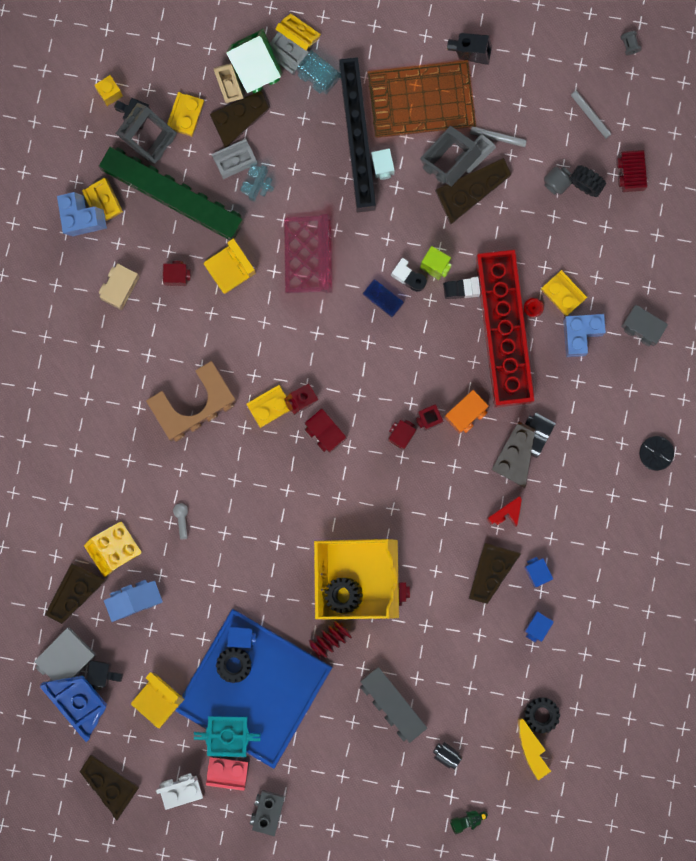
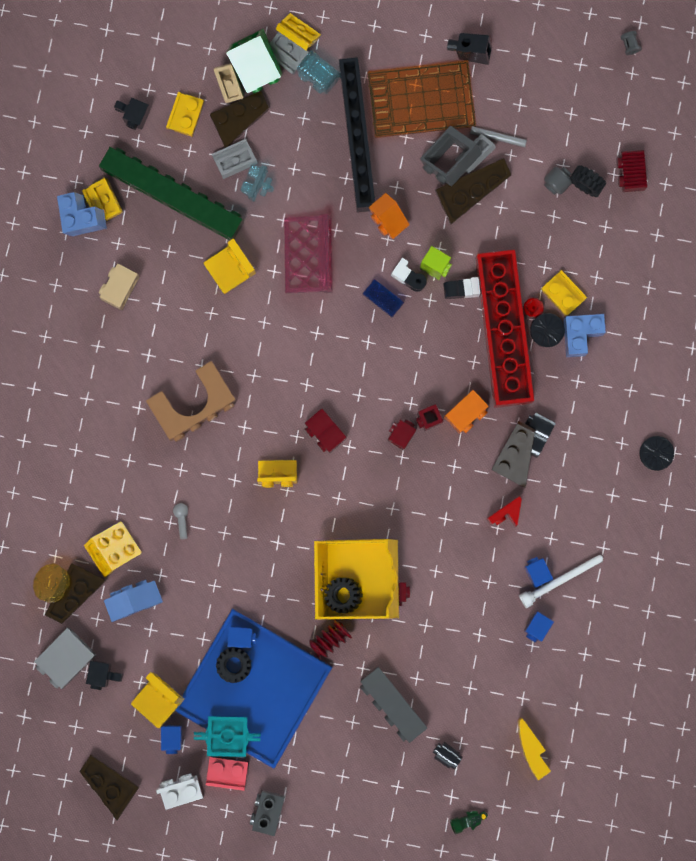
blue wing [40,675,107,742] -> none
yellow brick [94,75,123,106] -> none
dark grey window [115,103,177,163] -> none
dark red brick [163,261,191,286] -> none
yellow plate [246,385,290,428] -> none
dark red brick [285,383,319,415] -> none
light aqua brick [371,148,395,180] -> none
dark brown wing [468,543,521,604] -> none
black tyre [524,697,560,733] -> none
light grey bar [571,90,612,139] -> none
dark grey brick [621,304,668,346] -> none
none -> clear yellow tile [33,564,69,603]
none -> blue brick [161,725,182,754]
none -> yellow bracket [257,460,297,488]
none -> orange brick [368,193,410,239]
none -> white piece [519,555,603,608]
none -> black wheel [530,313,565,347]

